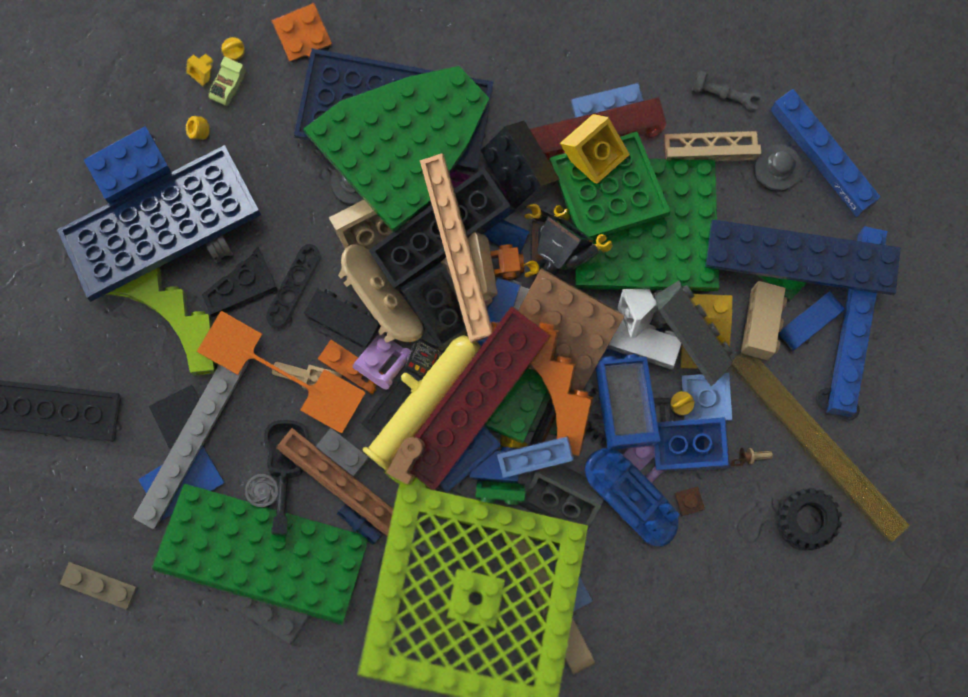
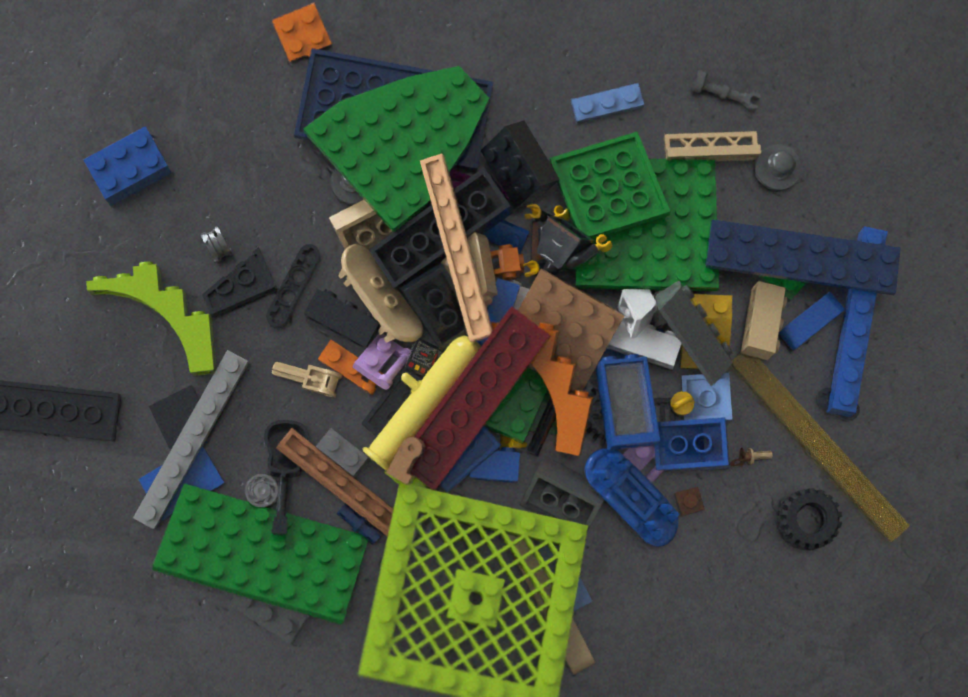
plate [57,145,261,302] -> none
dark tan plate [60,562,138,610] -> none
yellow tile [186,54,213,86] -> none
yellow tile [186,116,210,140] -> none
orange hinge [197,311,366,434] -> none
yellowish green leg [209,56,246,106] -> none
yellow tile [221,37,245,61] -> none
green plate [476,480,525,505] -> none
medium blue plate [497,436,574,478] -> none
clear red brick [530,97,666,160] -> none
yellow slope [560,114,630,184] -> none
blue brick [770,89,881,217] -> none

